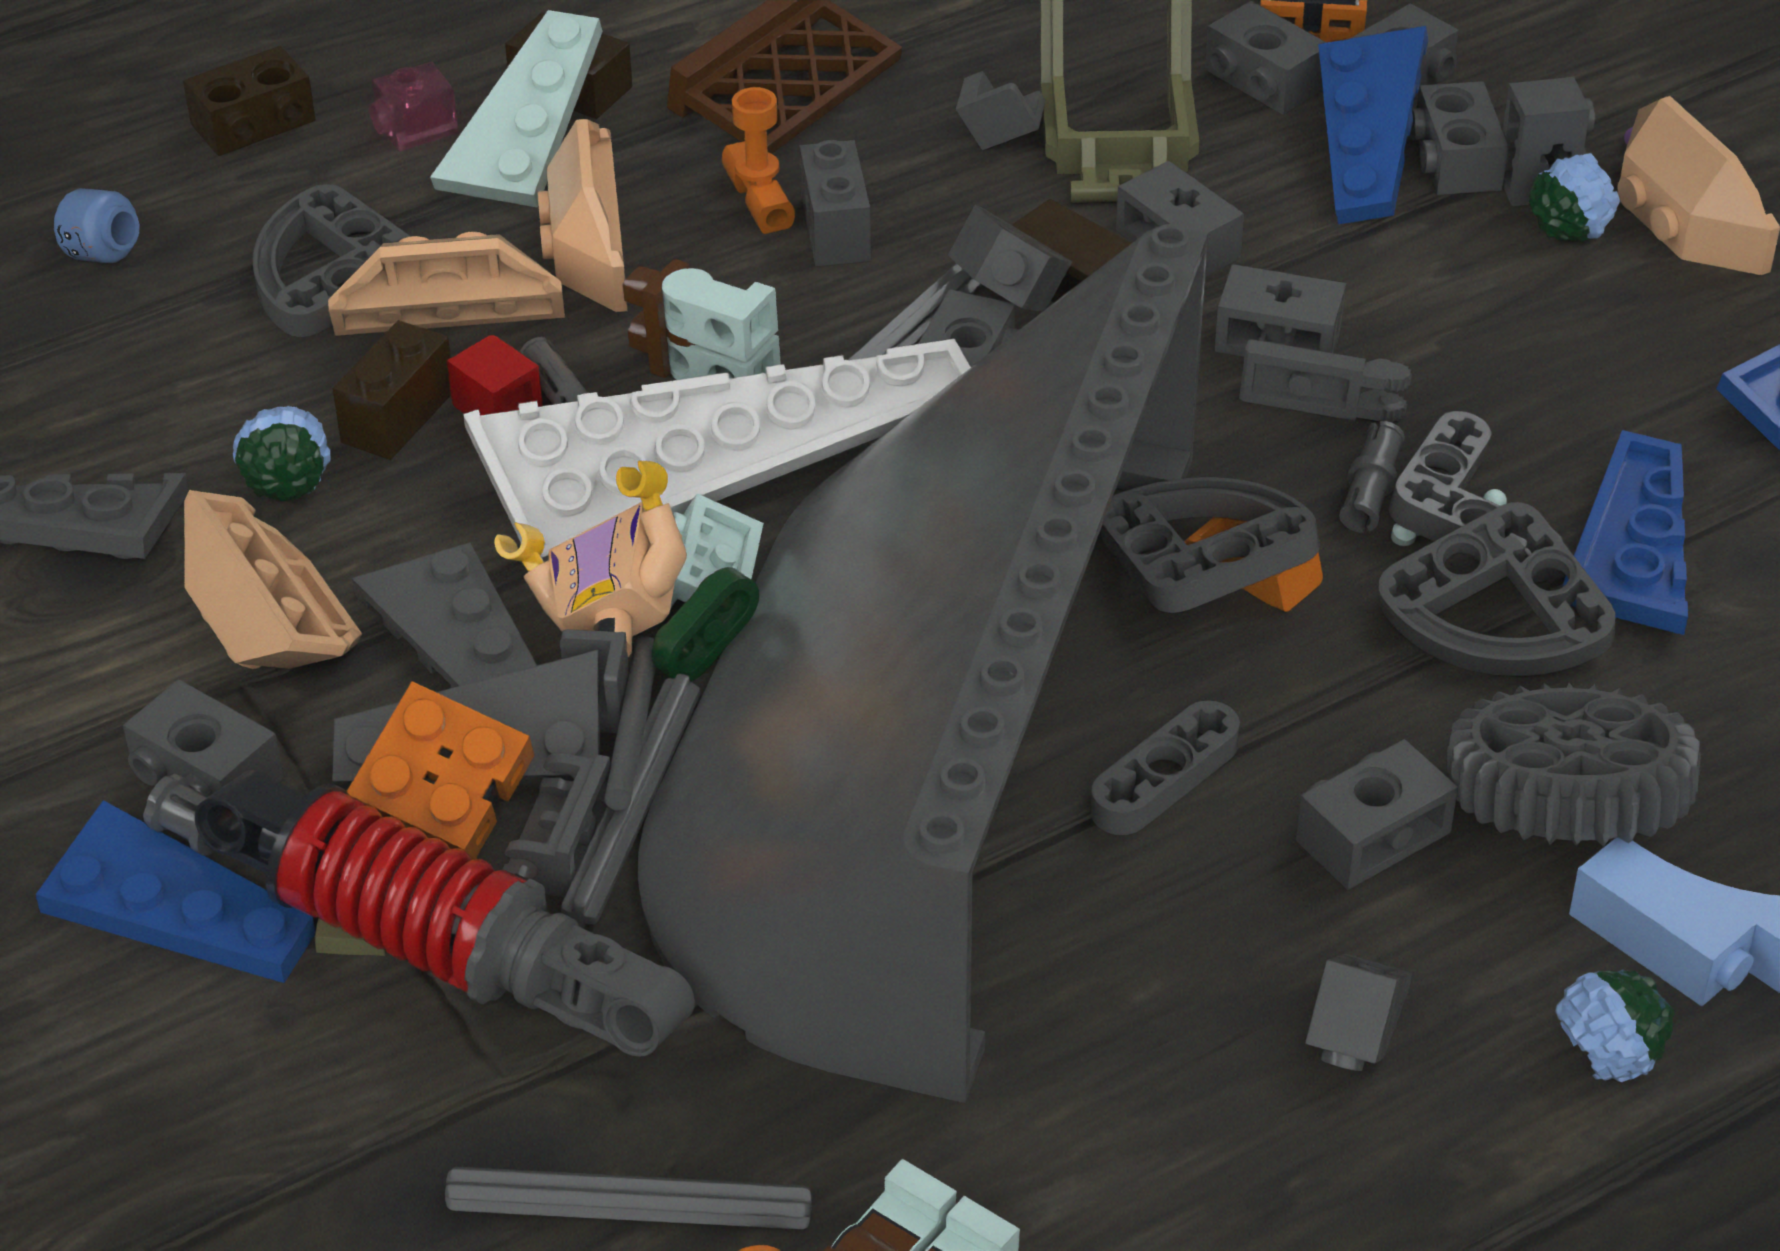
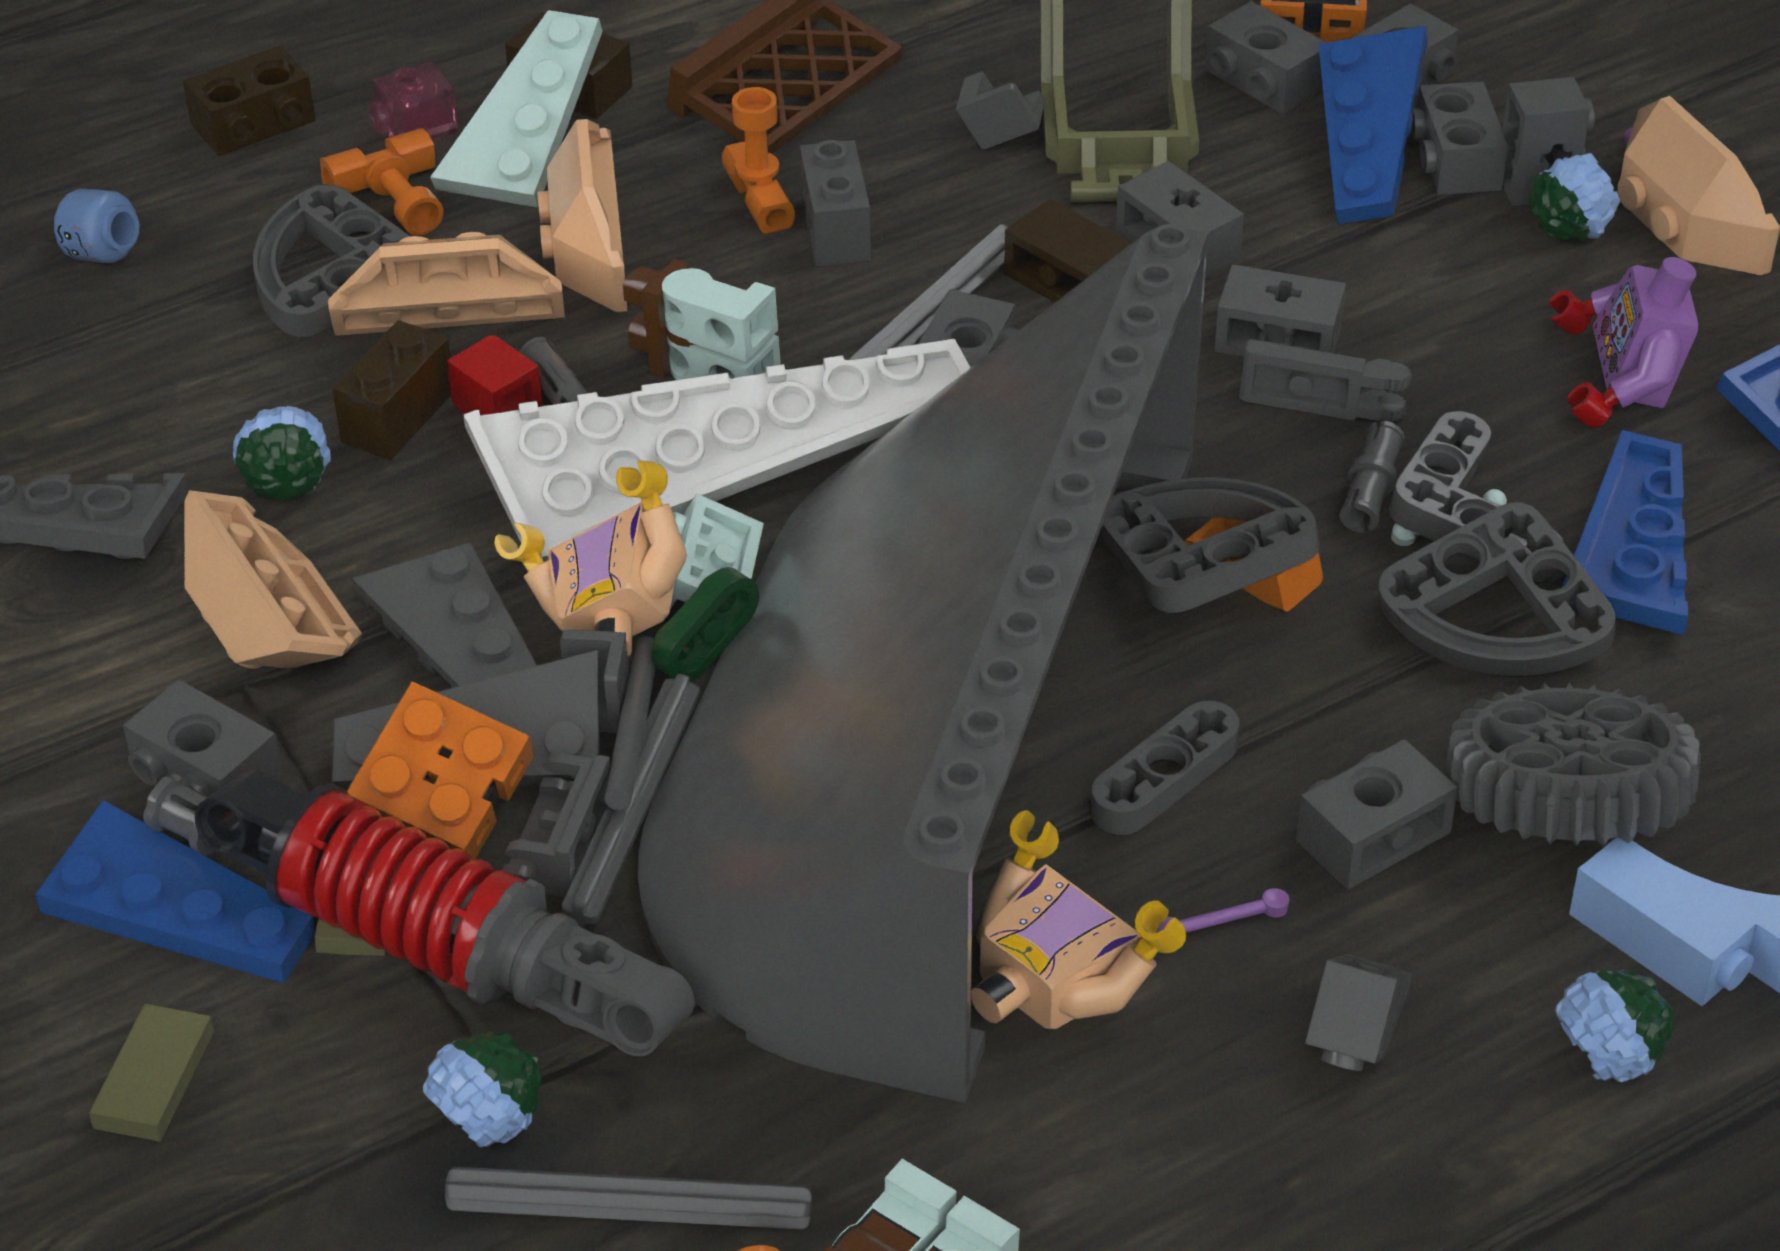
dark grey slope [948,205,1072,312] -> none
none -> olive tile [89,1004,214,1142]
none -> orange bar [320,128,444,236]
none -> light blue piece [423,1030,541,1147]
none -> light nougat torso [971,810,1186,1029]
none -> medium lavender hinge [1156,888,1289,933]
none -> medium lavender torso [1549,257,1699,427]

